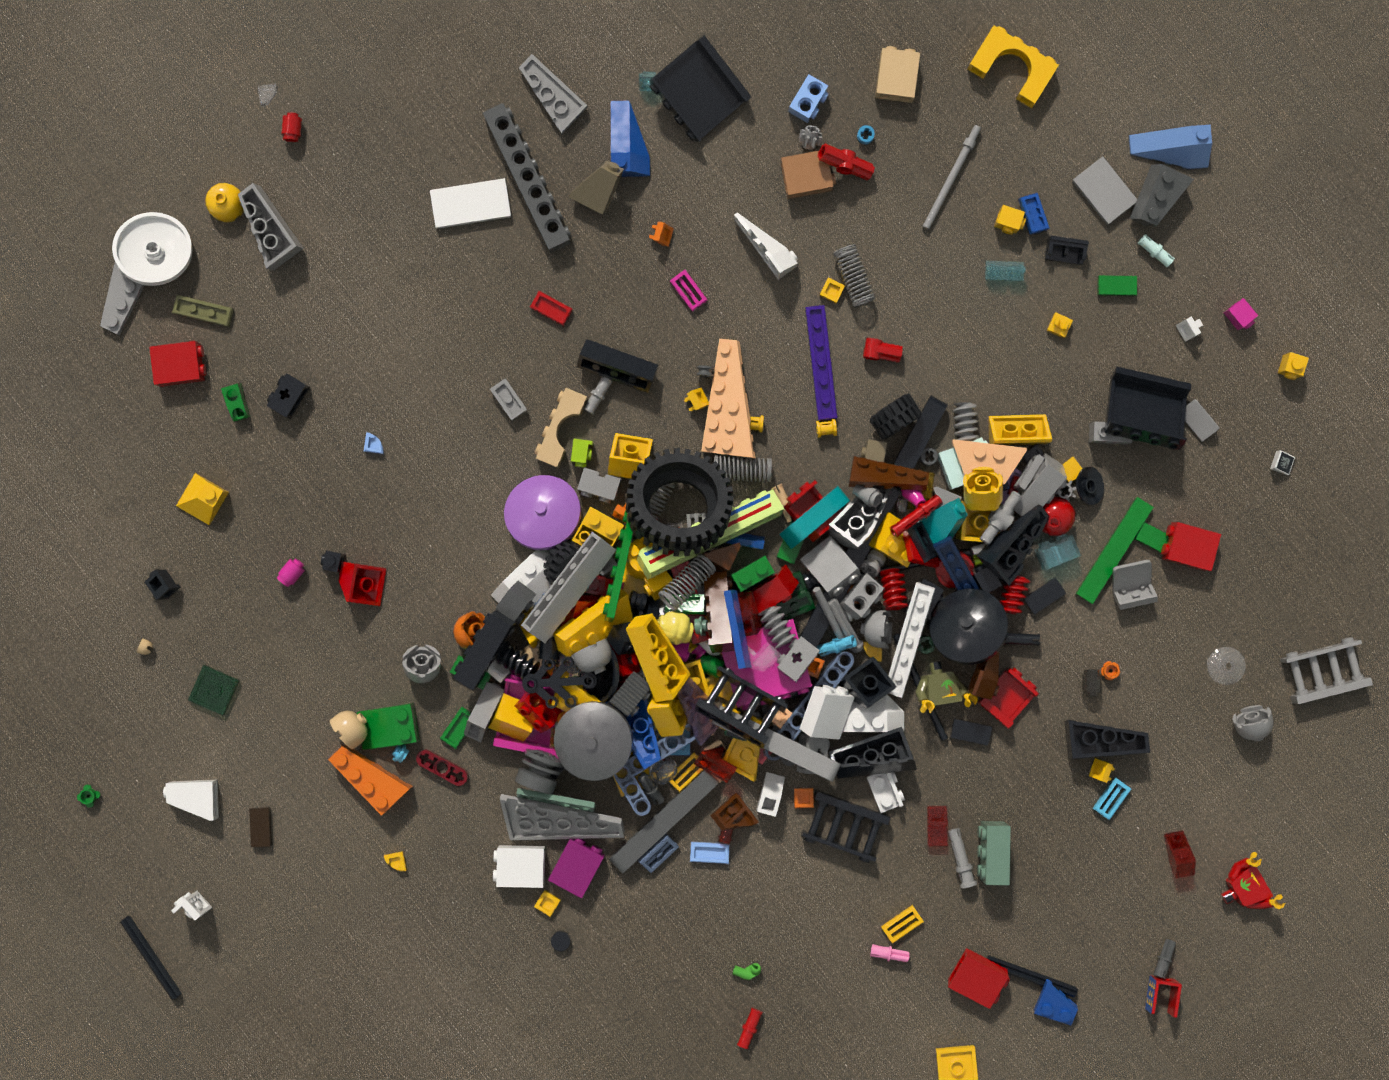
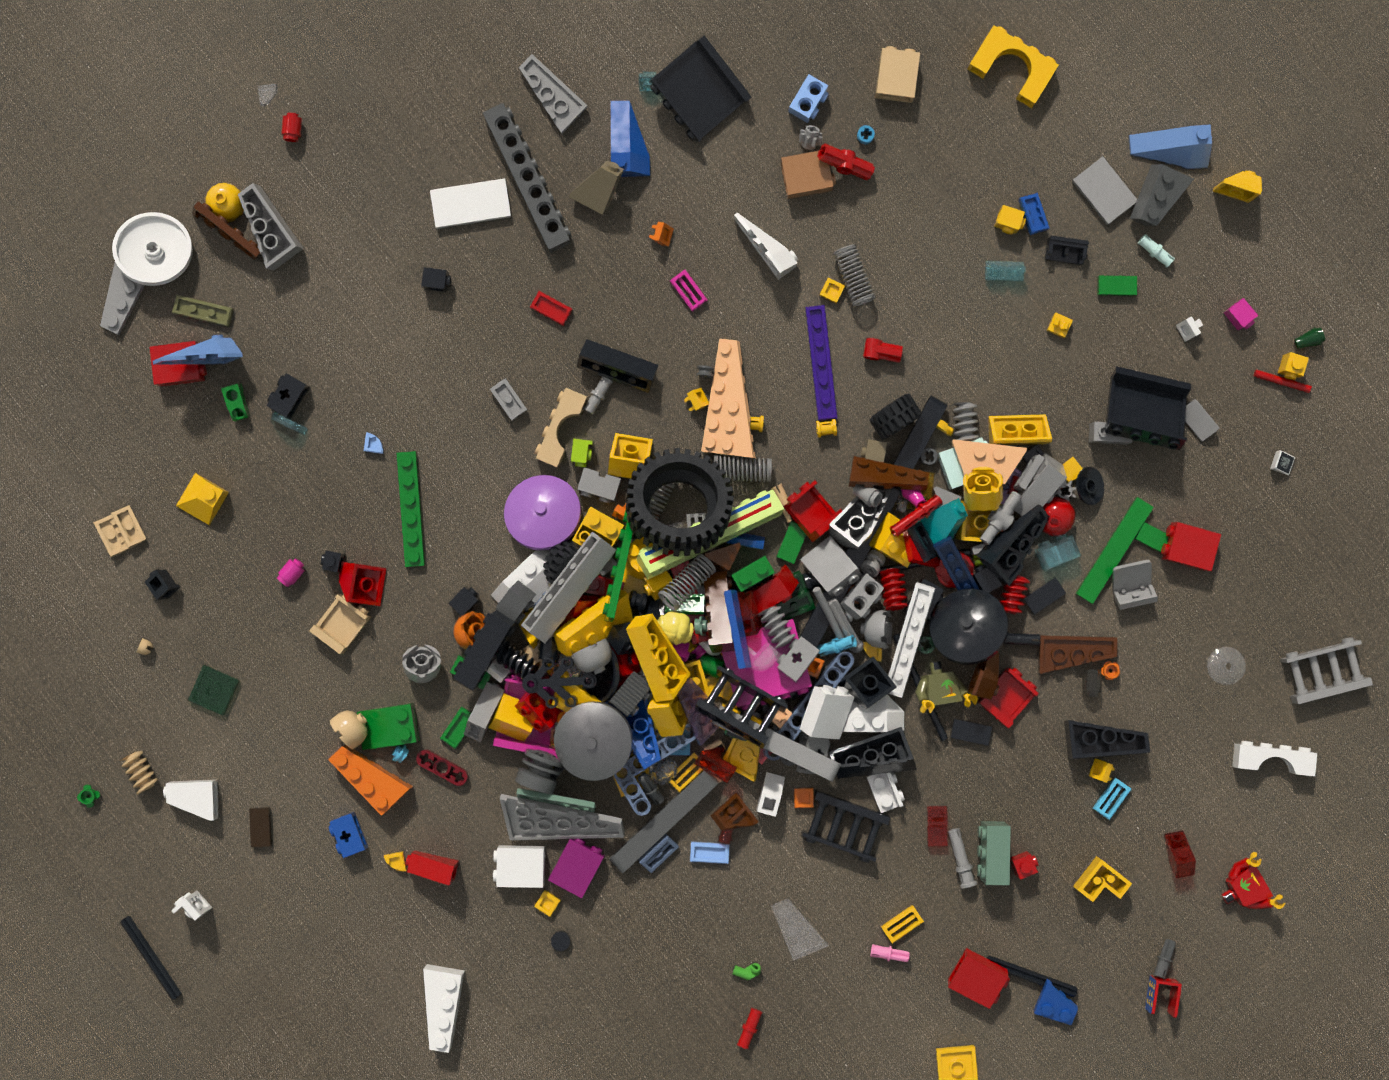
teal beam [779,486,850,549] -> none
light grey bar [922,125,981,230] -> none
light grey cylinder [1232,705,1274,741] -> none
none -> tan slope [93,505,147,558]
none -> tan piece [119,751,158,795]
none -> medium blue wedge [153,335,243,365]
none -> reddish brown wing [192,201,260,260]
none -> clear light blue tile [270,412,308,435]
none -> tan panel [310,594,371,654]
none -> blue brick [329,811,368,858]
none -> green plate [396,451,425,567]
none -> red slope [405,850,459,885]
none -> black brick [421,267,451,292]
none -> white wedge [423,964,465,1053]
none -> black brick [448,587,480,616]
none -> clear wing [771,898,829,961]
none -> yellow tile [936,420,954,437]
none -> red brick [1010,851,1039,880]
none -> reddish brown wing [1038,635,1117,674]
none -> yellow brick [1073,856,1132,902]
none -> yellow slope [1213,171,1262,203]
none -> white arch [1232,741,1317,776]
none -> red bar [1253,369,1312,393]
none -> dark green cone [1294,327,1326,349]

